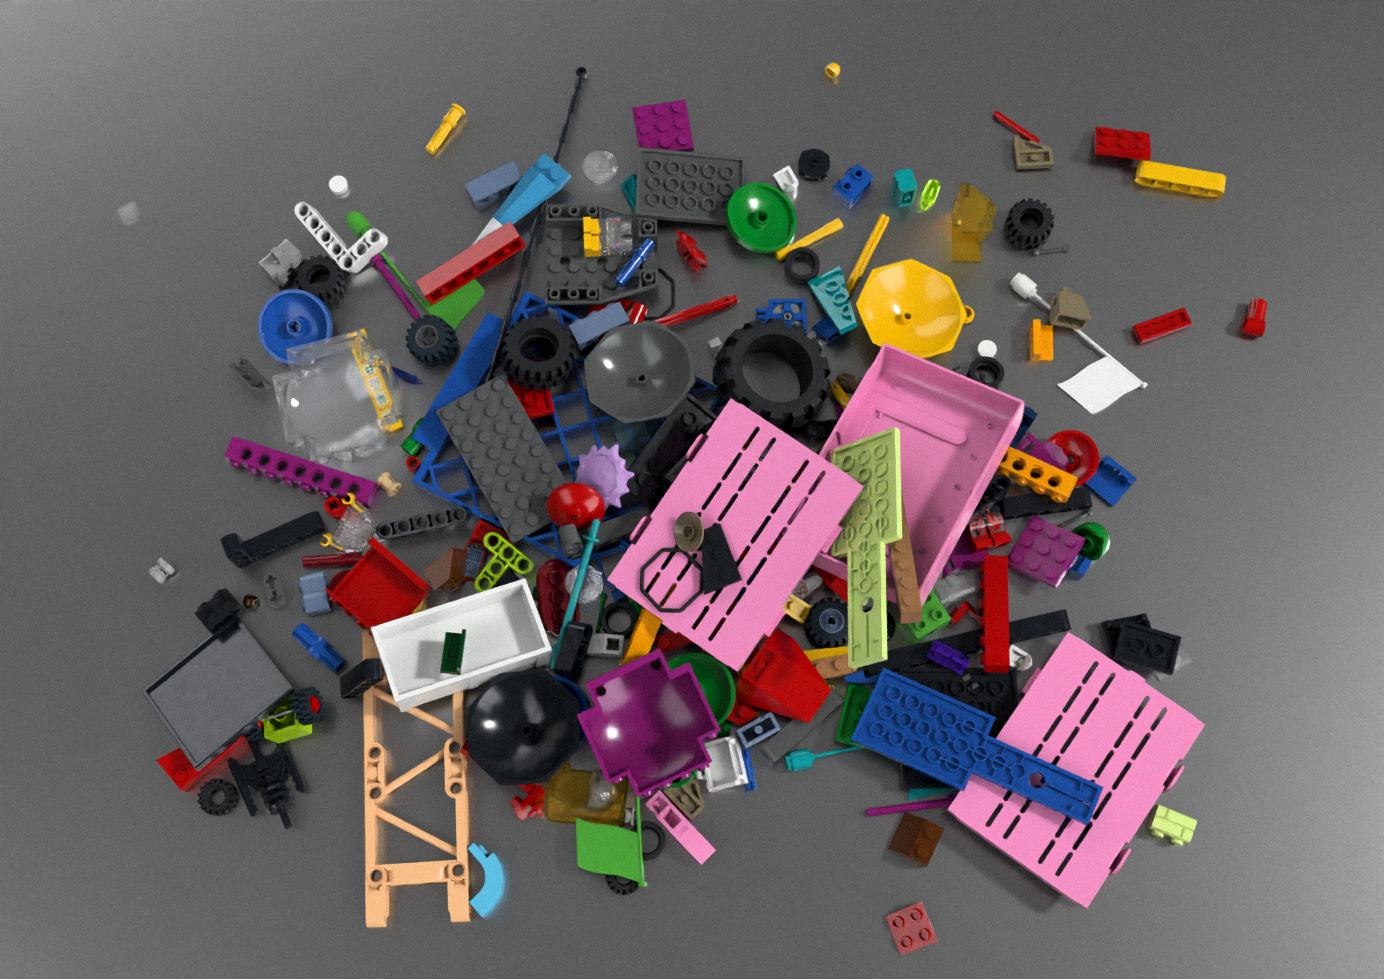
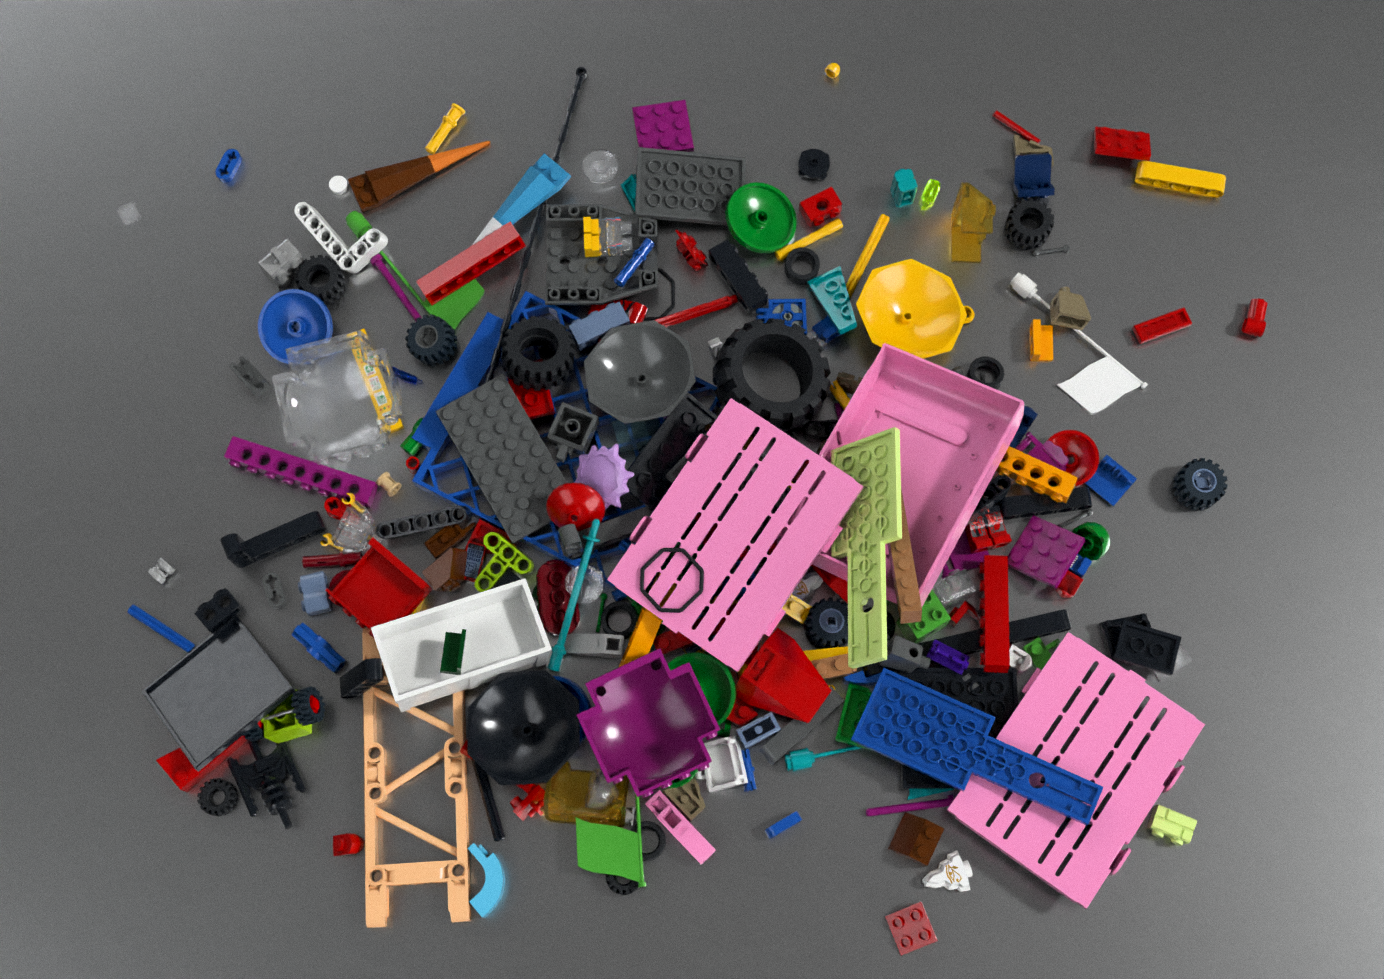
dark brown hinge [243,594,260,610] -> none
sand blue brick [465,161,522,210] -> none
black beam [555,620,593,680] -> none
dark tan dish [674,512,704,552] -> none
black wing [702,523,743,595] -> none
white plate [773,165,799,193] -> none
blue brick [832,163,874,209] -> none
white tile [977,340,997,358] -> none
none -> blue axle [127,605,195,653]
none -> blue beam [215,149,242,183]
none -> red plate [333,833,365,856]
none -> reddish brown plate [348,141,490,212]
none -> reddish brown hinge [423,515,477,559]
none -> black axle [471,759,505,842]
none -> dark grey hinge [547,402,599,463]
none -> black brick [709,239,769,315]
none -> blue beam [764,811,802,839]
none -> red brick [799,187,843,228]
none -> dark grey torso [879,635,931,673]
none -> white rock [922,850,973,892]
none -> dark blue bracket [1013,153,1055,199]
none -> bright green hinge [1022,637,1060,670]
none -> red plate [1056,570,1084,599]
none -> black wheel [1173,458,1228,510]

